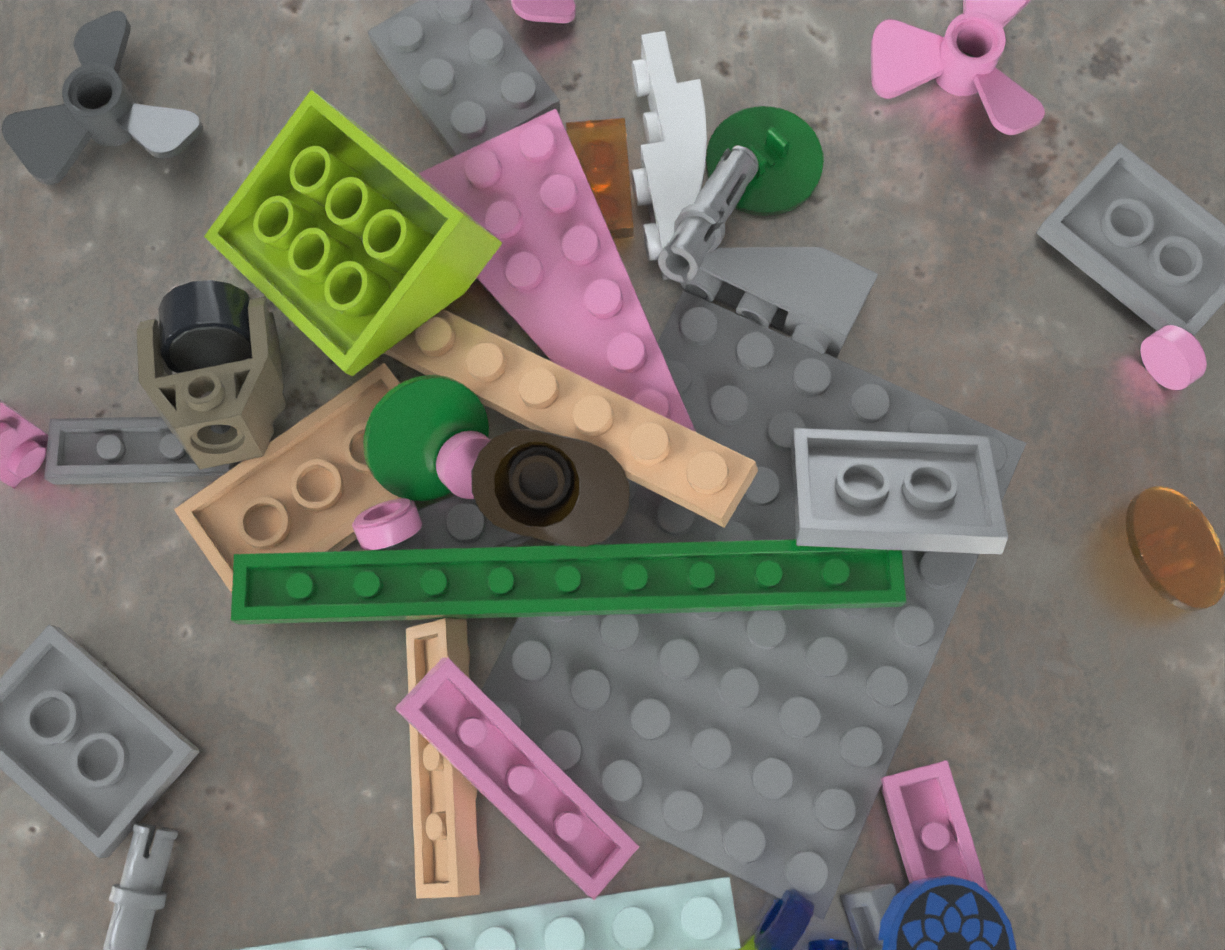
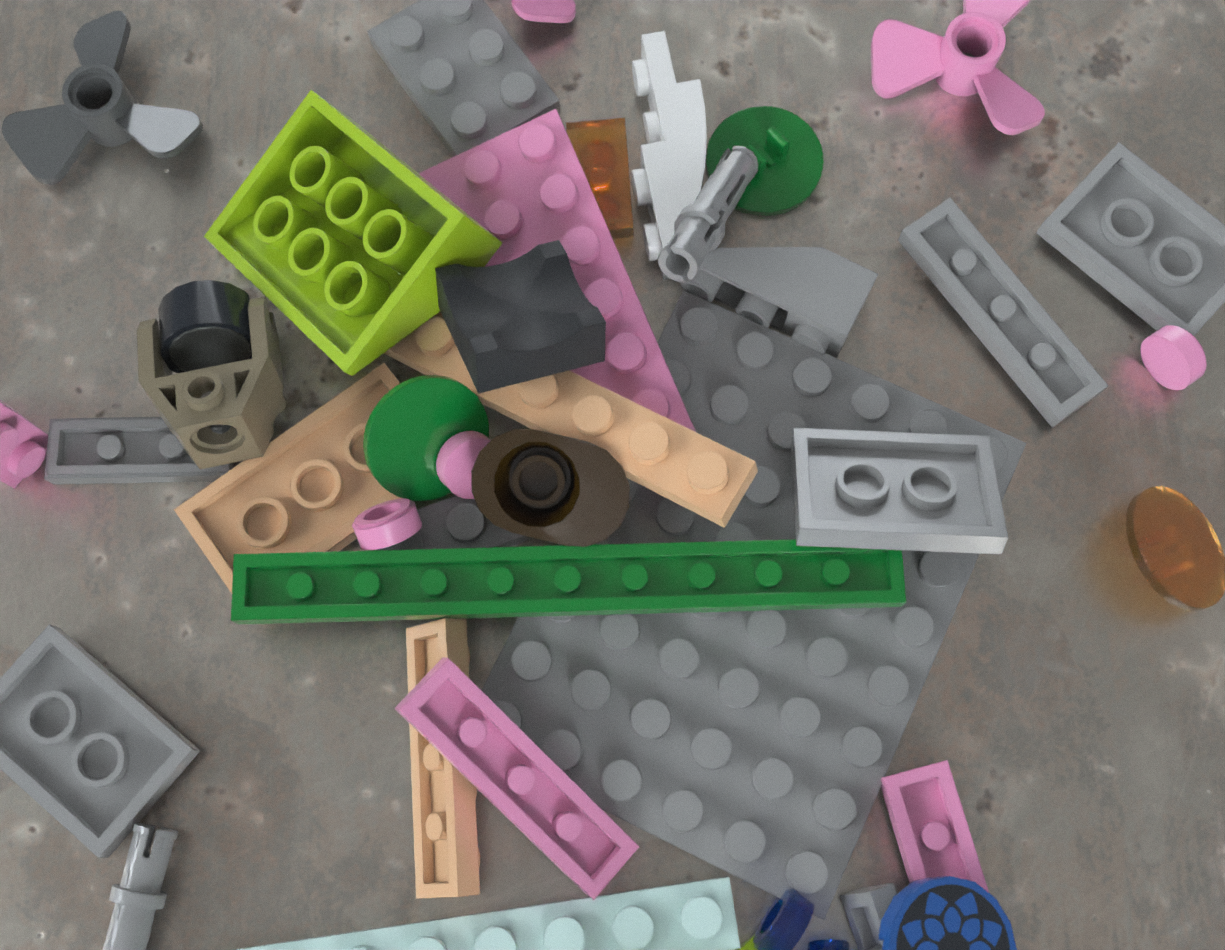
none -> black brick [435,240,606,394]
none -> light grey plate [898,198,1108,428]

